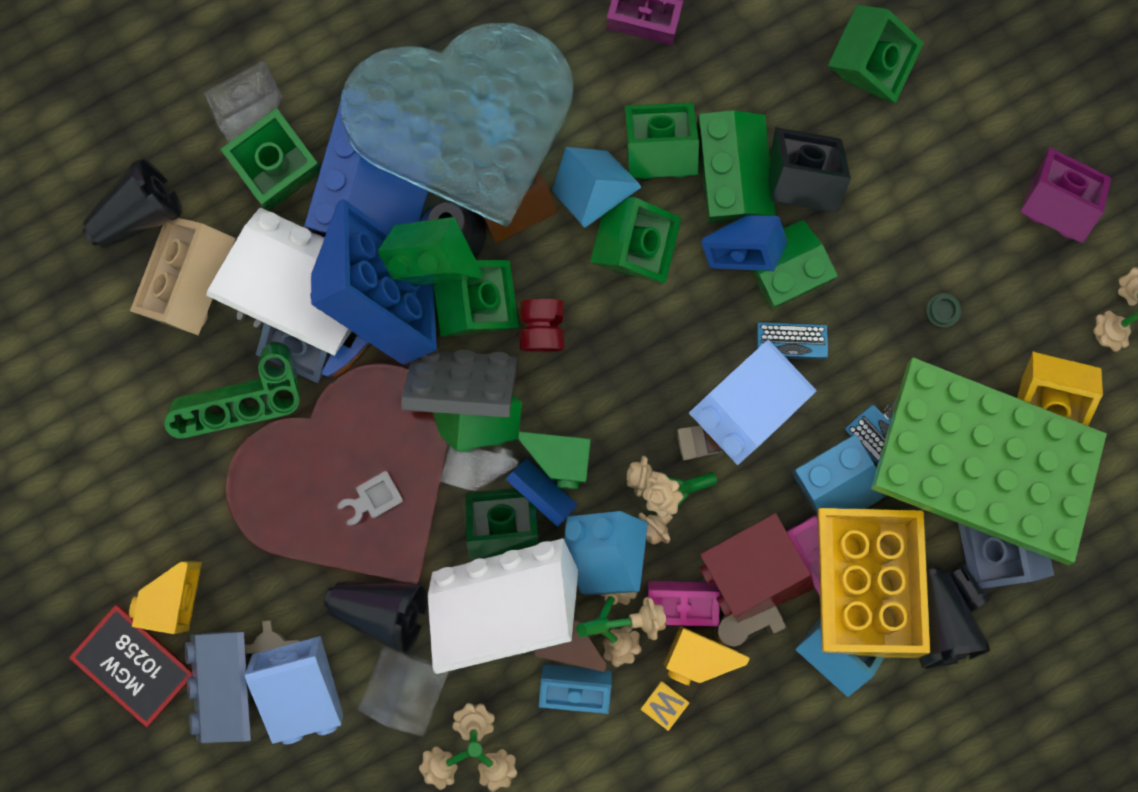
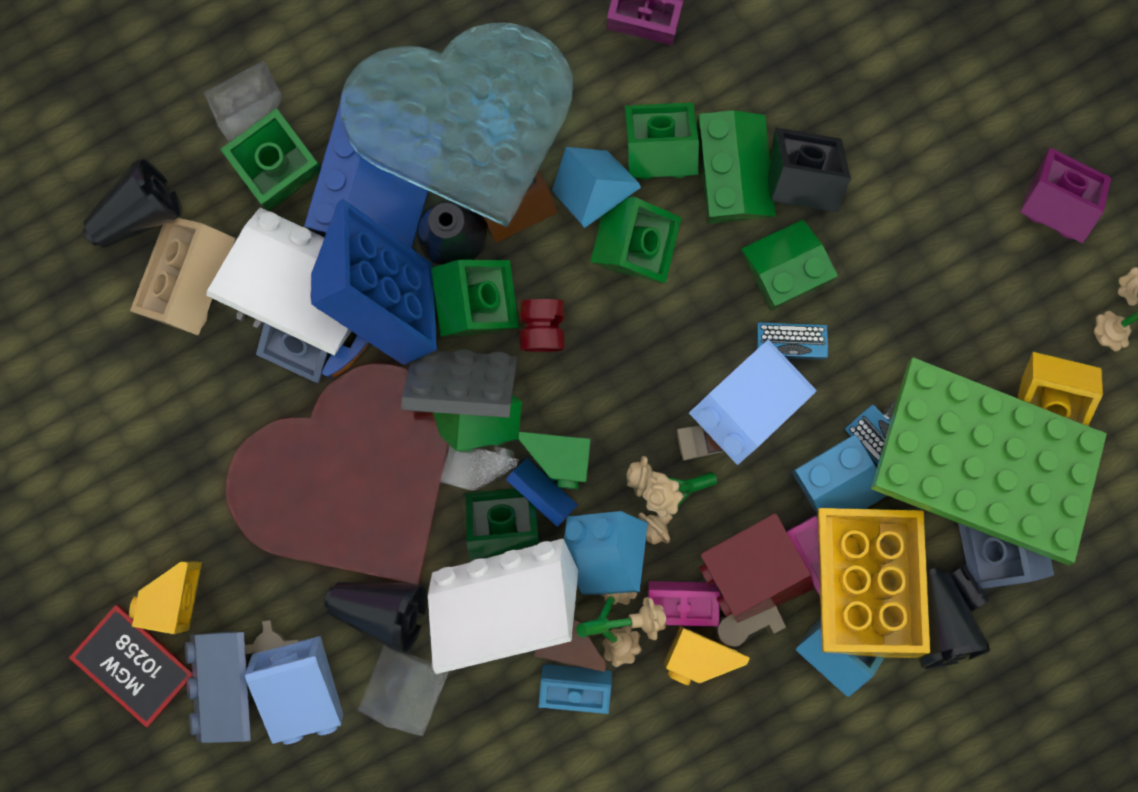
green beam [164,342,301,438] -> none
light grey plate [337,471,405,526] -> none
green slope [378,217,483,285] -> none
tan plant [419,703,517,792] -> none
yellow tile [640,681,689,731] -> none
blue slope [701,215,787,271] -> none
green slope [828,5,924,103] -> none
dark green plate [926,293,961,328] -> none

